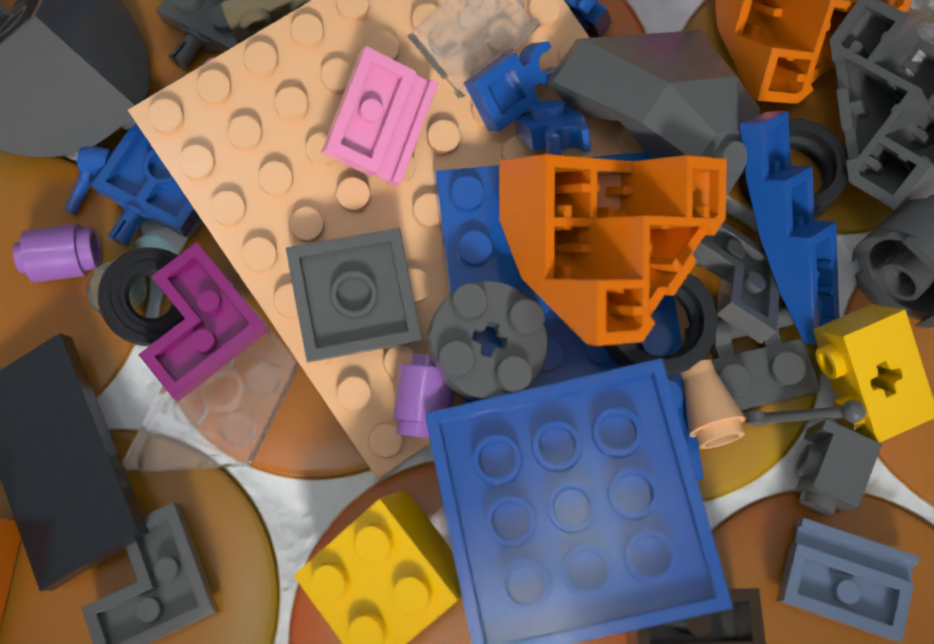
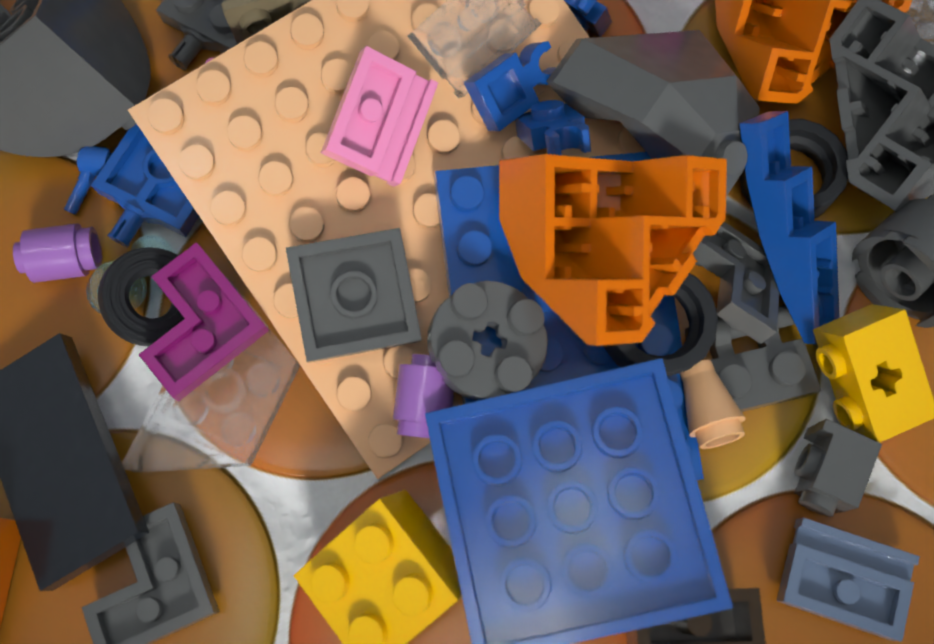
dark grey hinge [745,400,866,426] -> none

